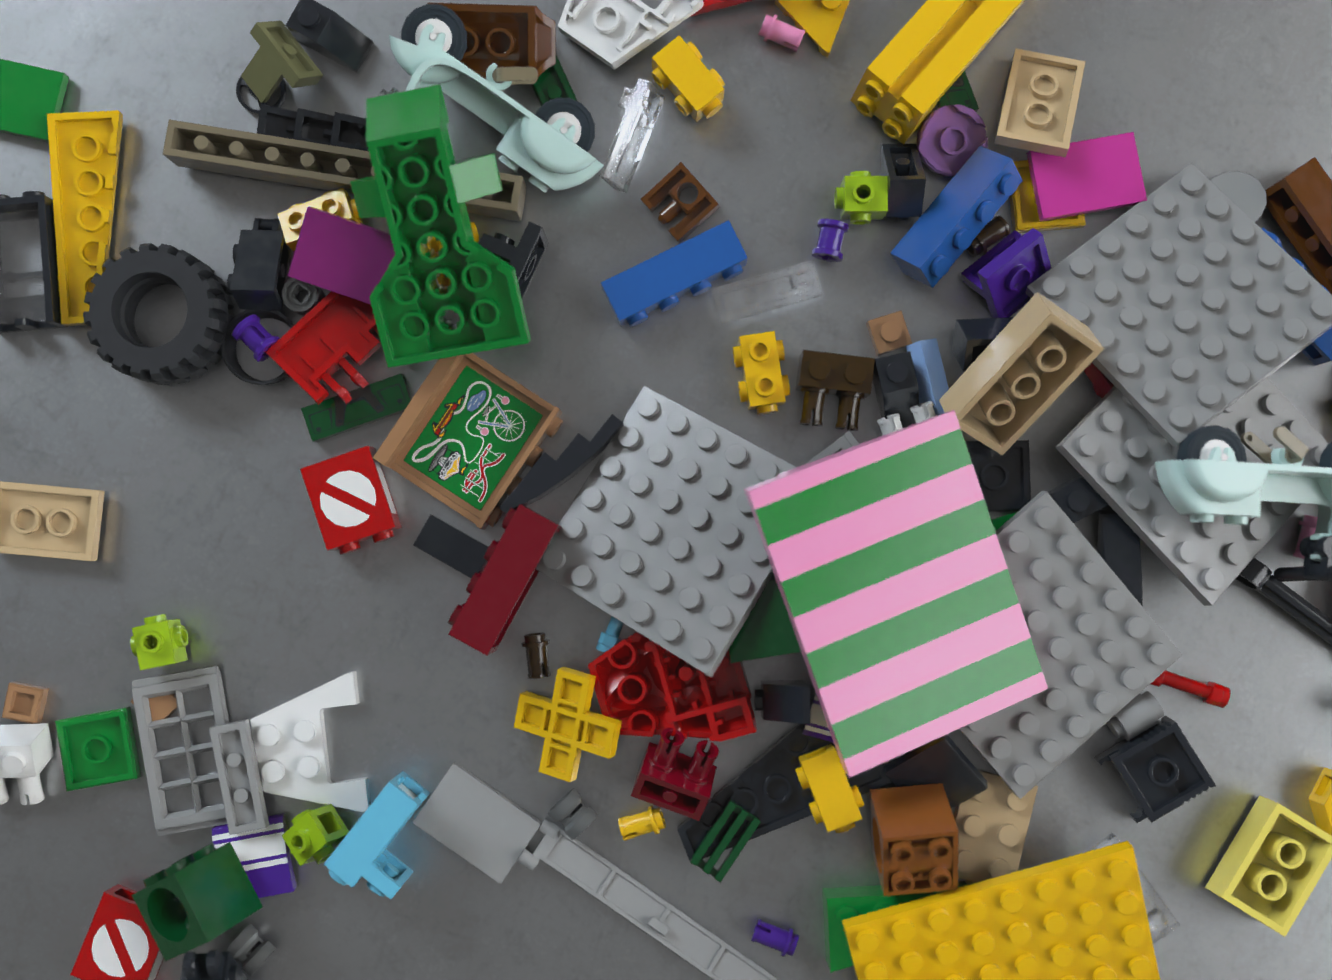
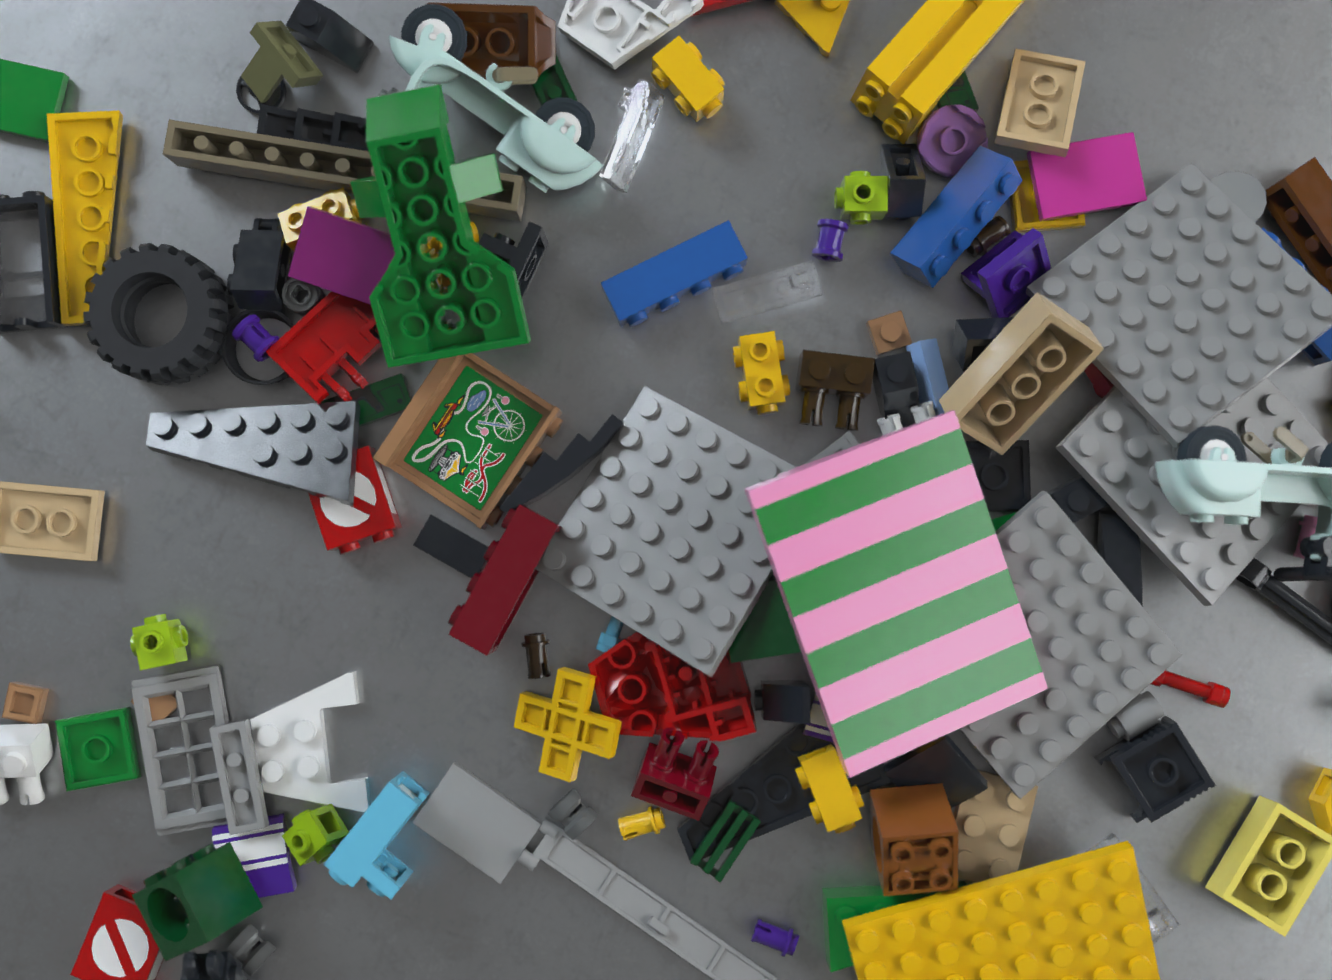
reddish brown brick [641,162,720,244] -> none
bright pink pin [758,14,805,52] -> none
none -> wing [146,401,361,506]

